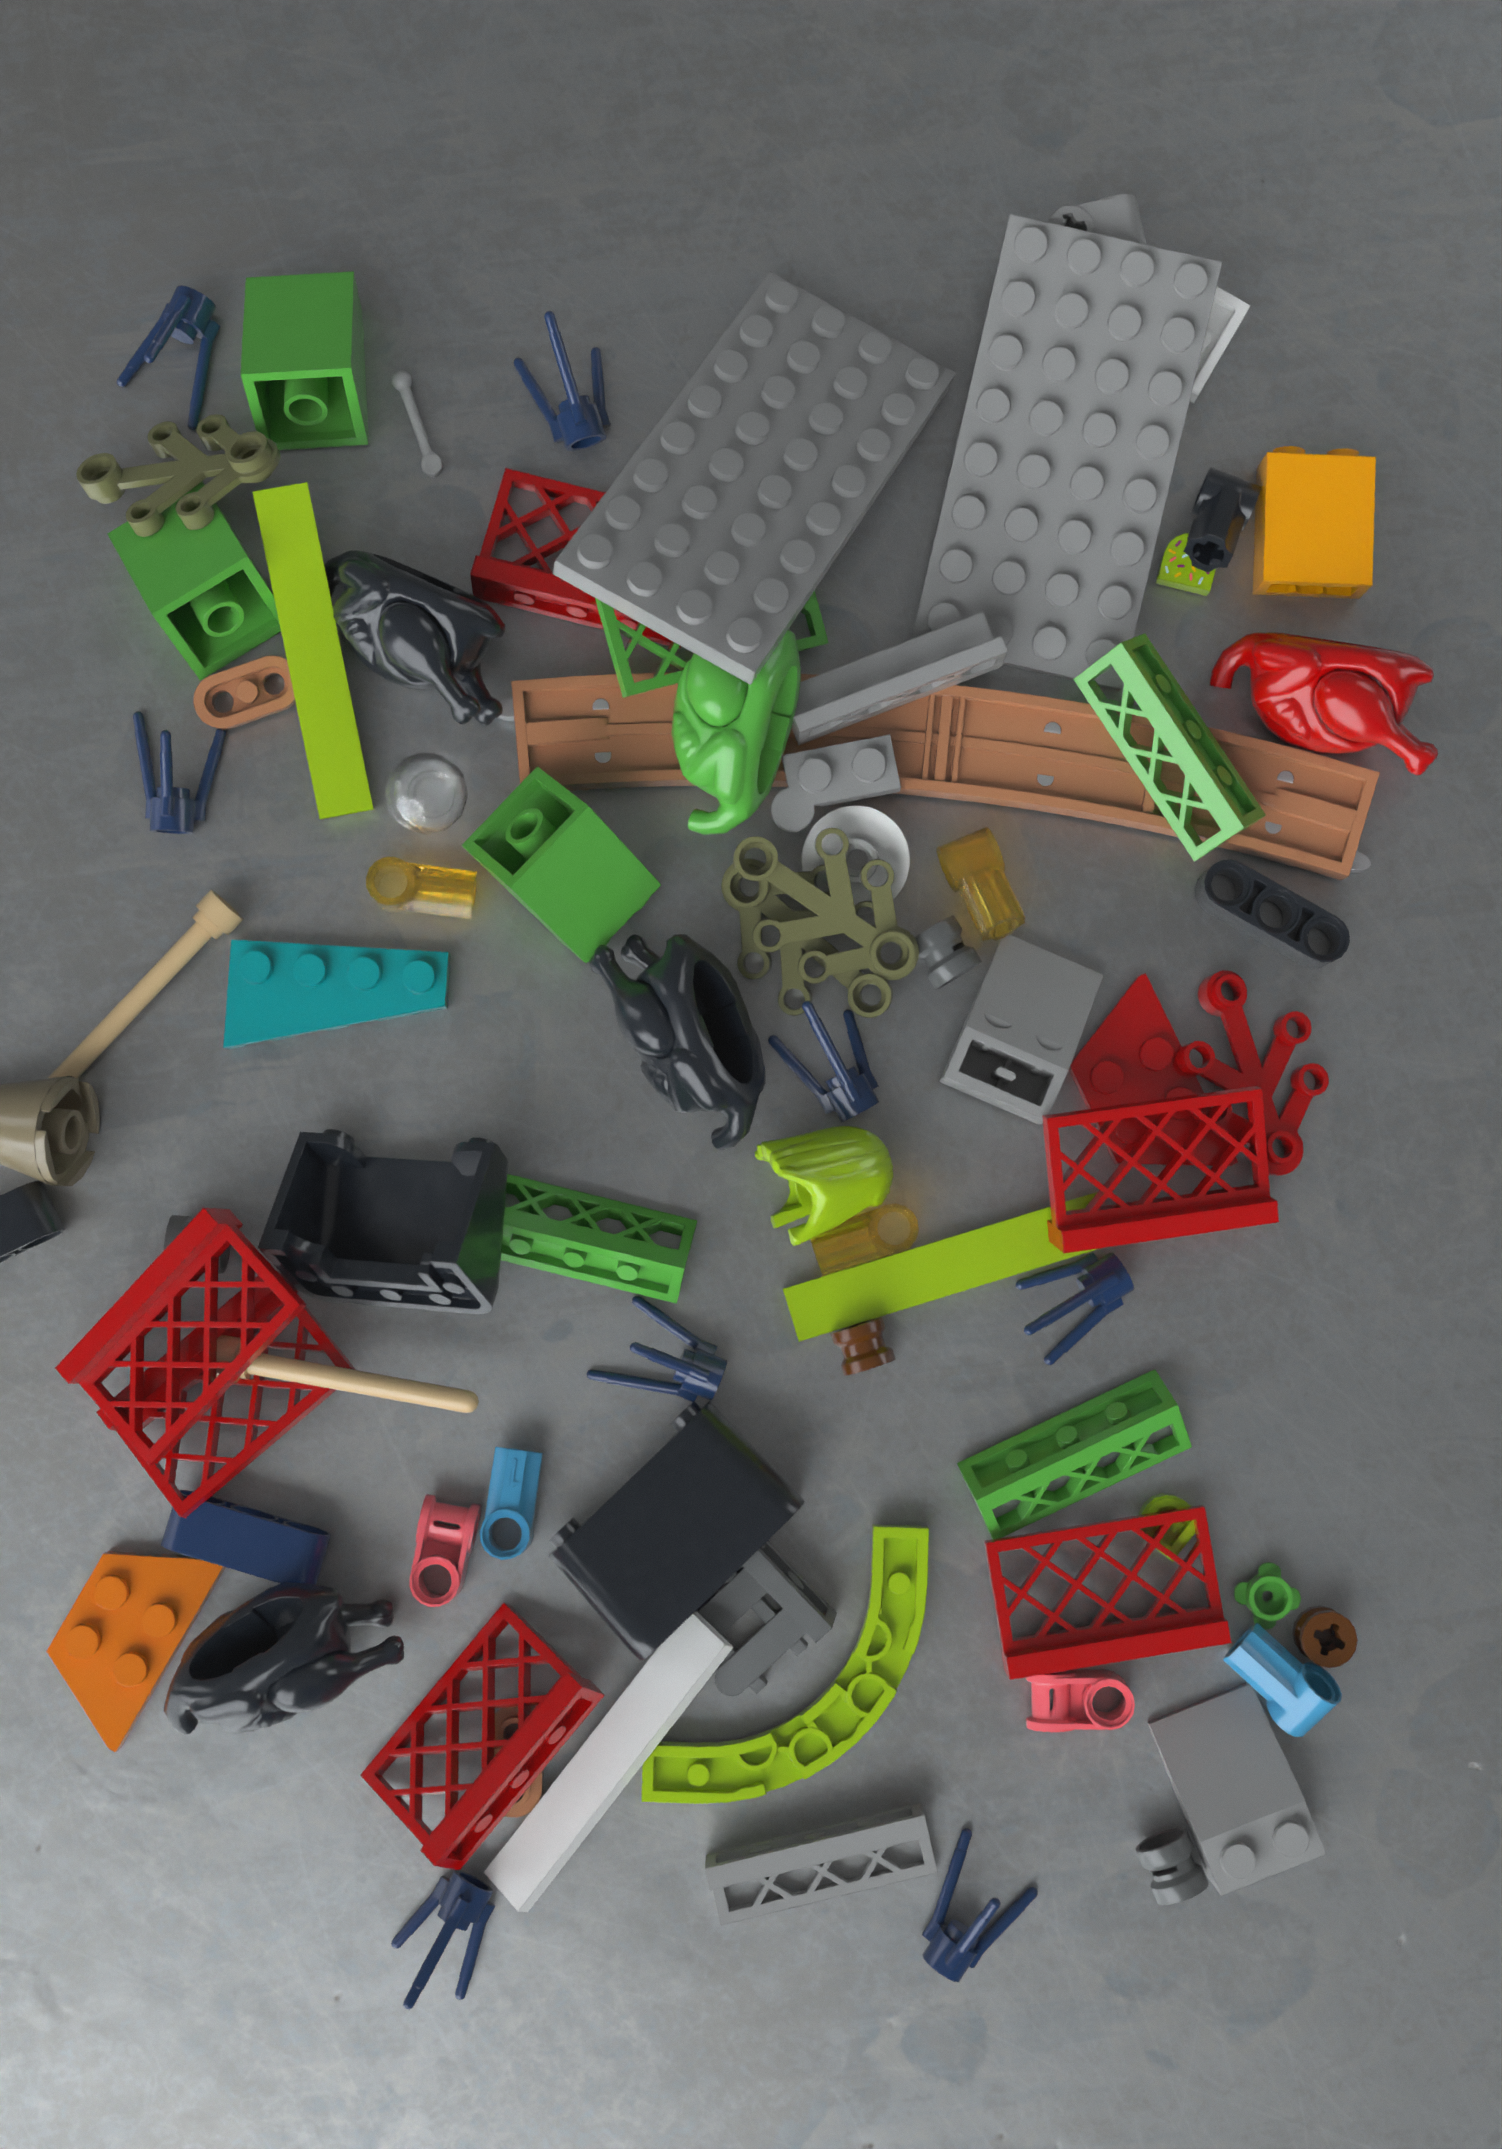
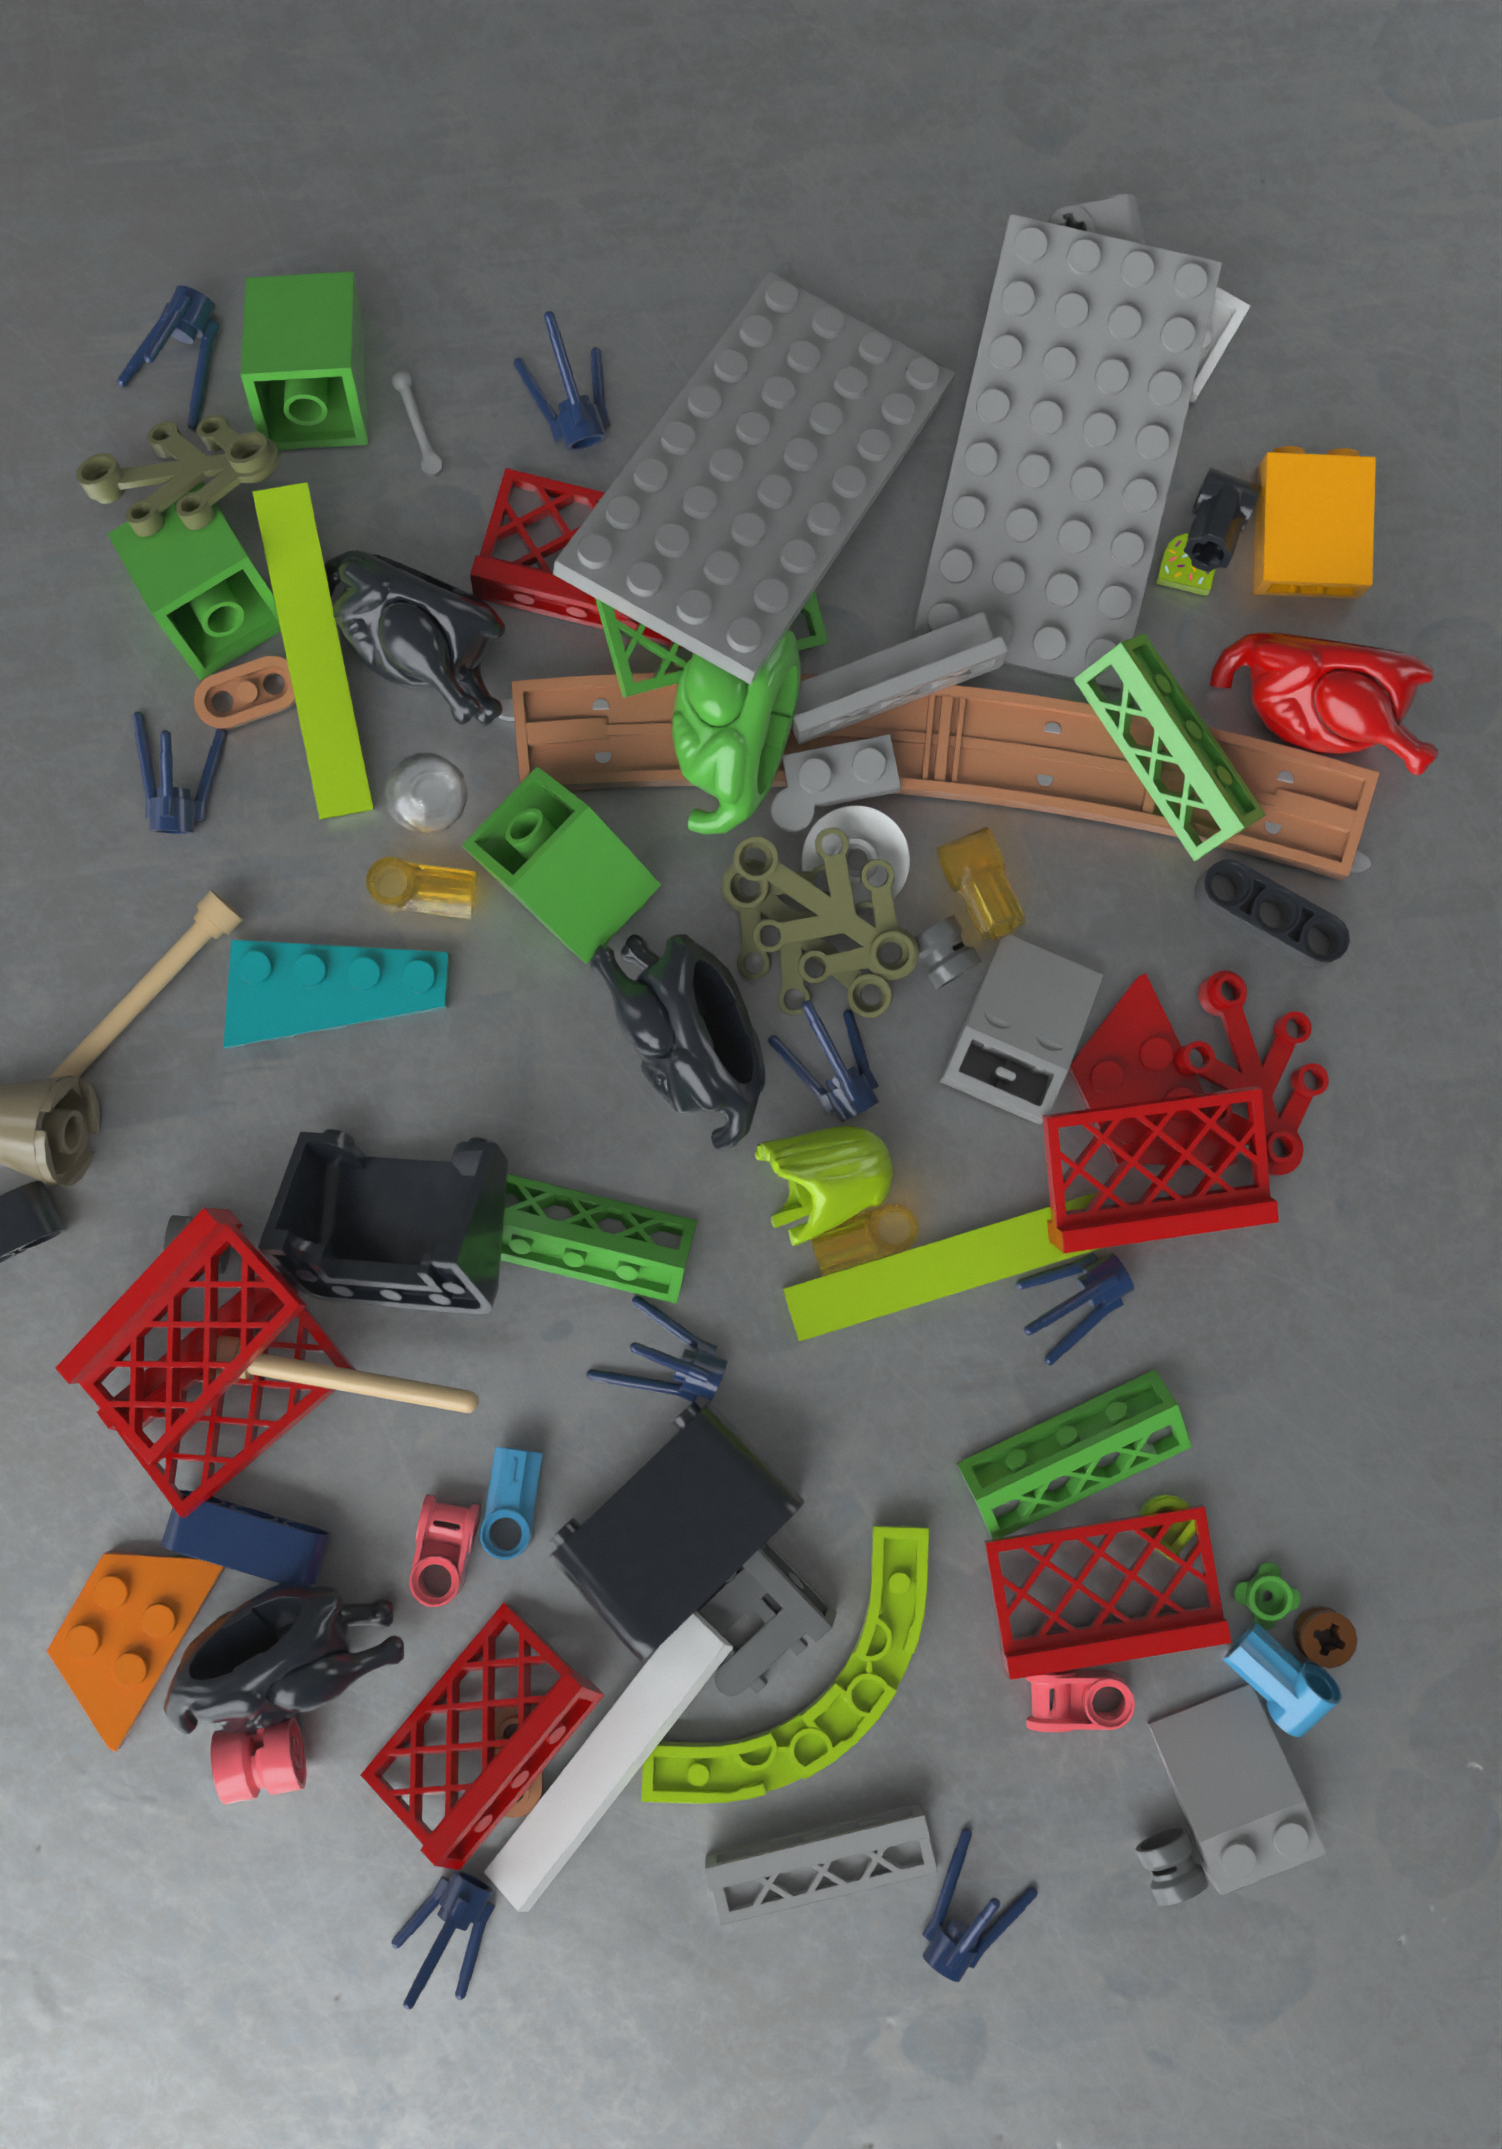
reddish brown wheel [830,1317,896,1376] -> none
none -> coral wheel [210,1717,307,1804]

